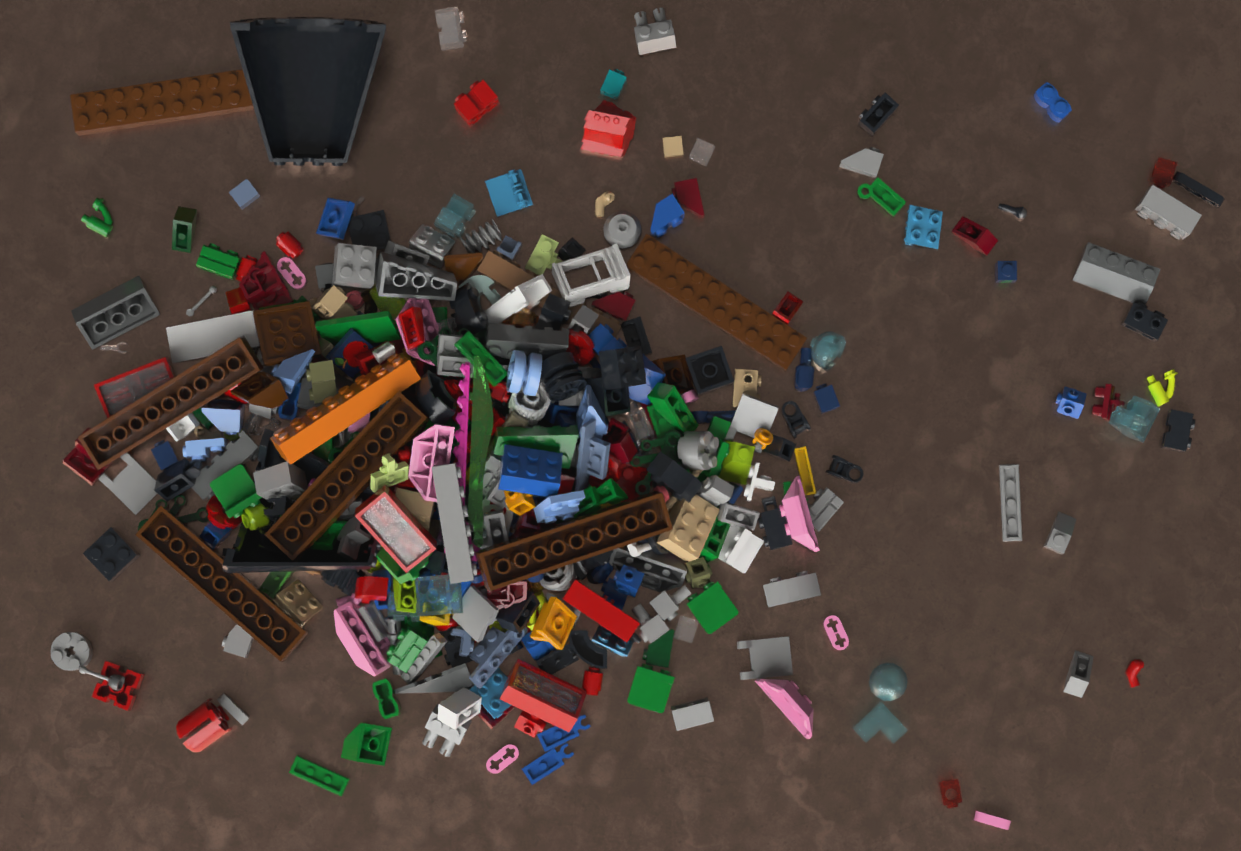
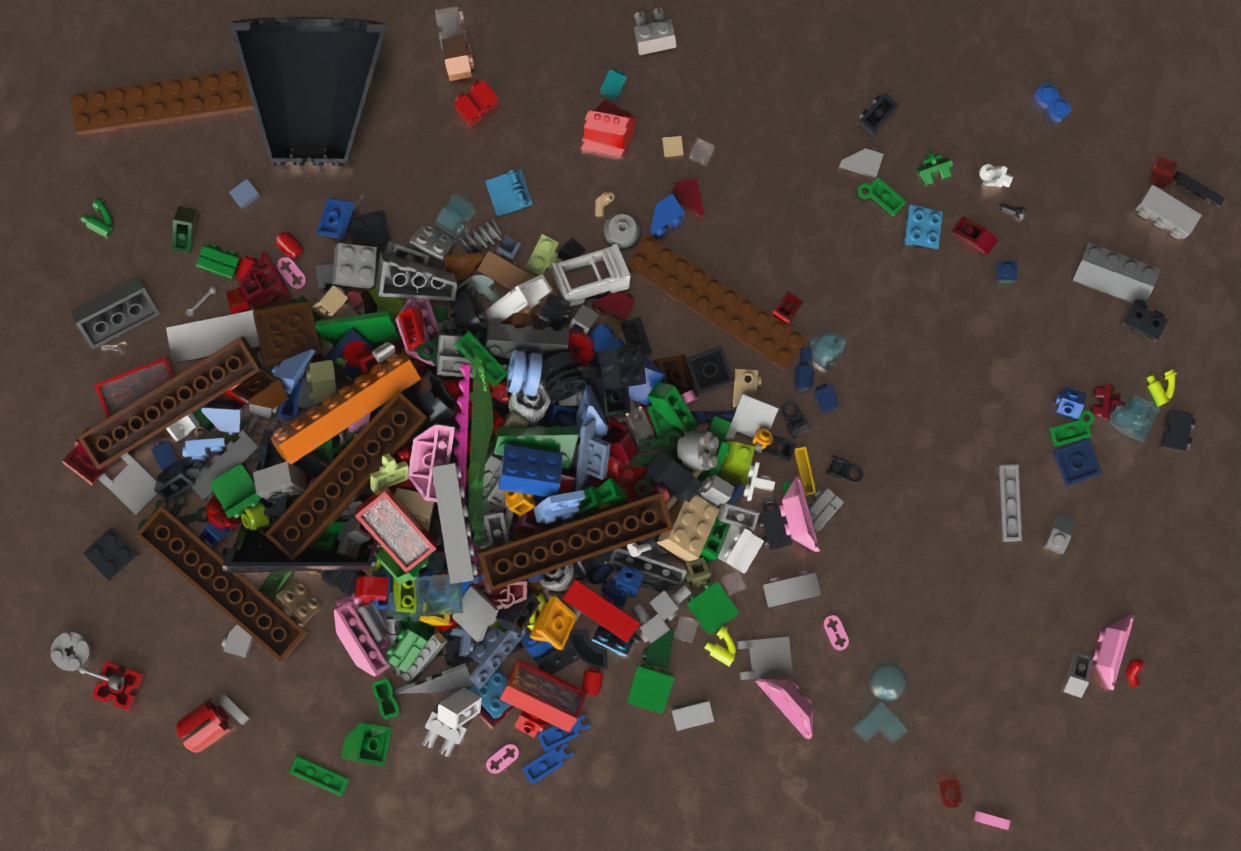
none -> nougat brick [442,35,474,81]
none -> neon yellow plant [705,625,736,666]
none -> clear panel [721,571,746,596]
none -> green hips [916,151,953,185]
none -> white hips [979,164,1013,187]
none -> green hinge [1049,410,1094,447]
none -> dark blue tile [1052,438,1102,487]
none -> bright pink wedge [1092,614,1135,690]

